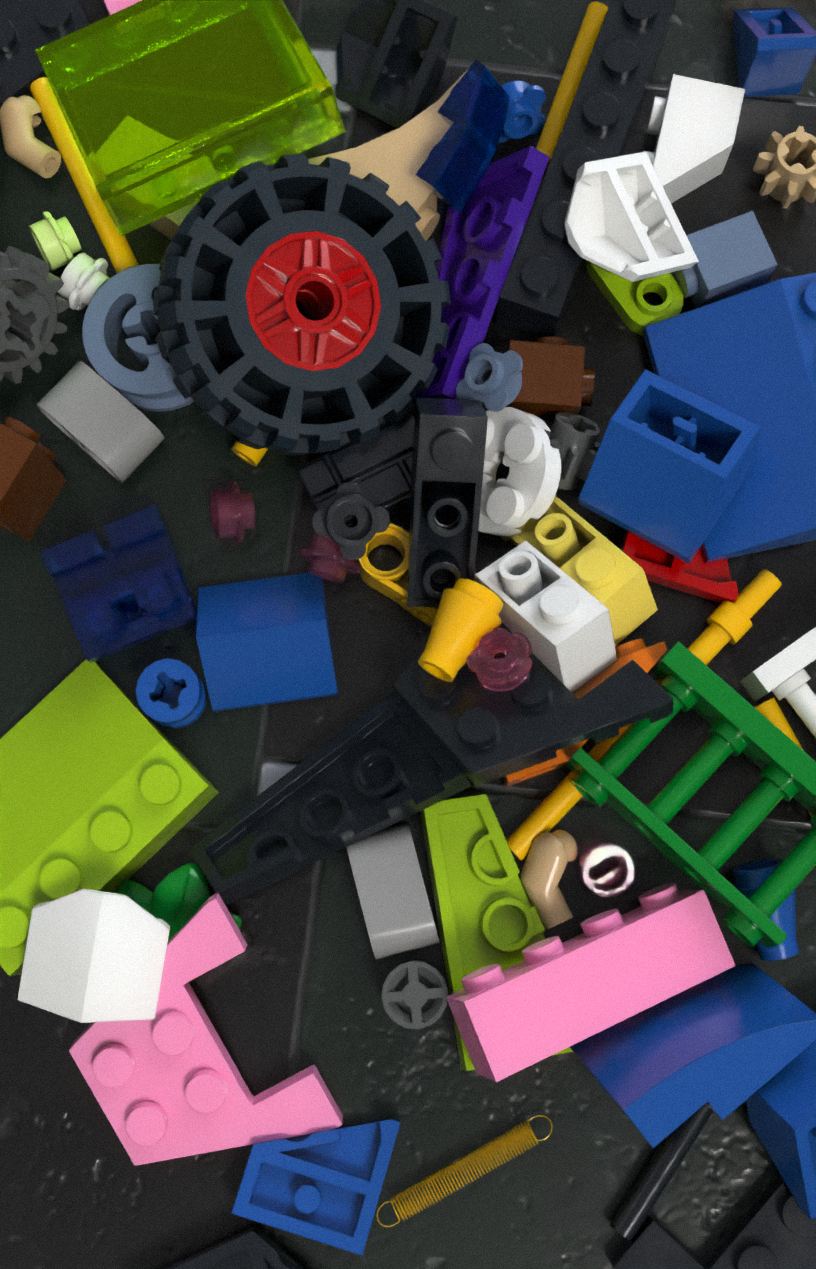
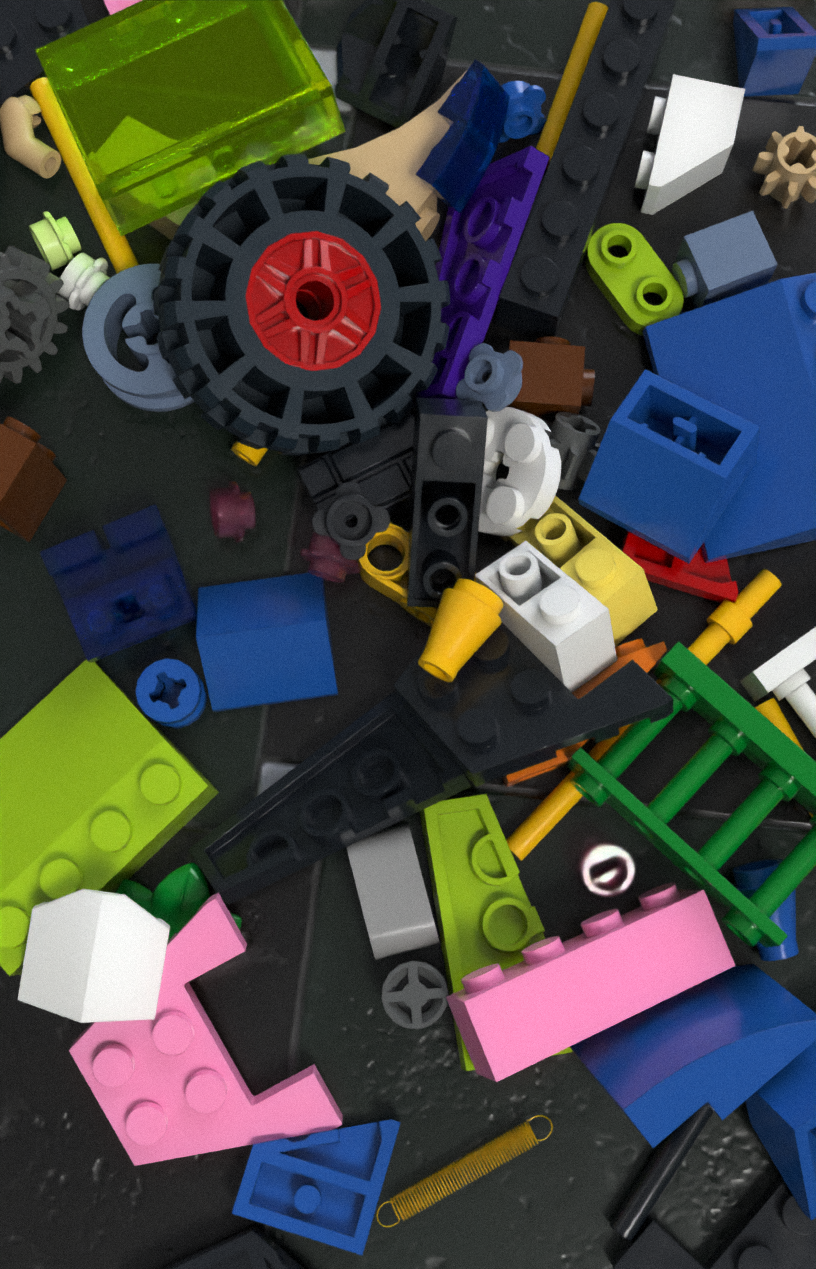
light grey beam [36,361,165,483] -> none
clear pink plate [466,628,532,692] -> none
tan arm [520,830,578,930] -> none
white slope [564,152,699,282] -> none

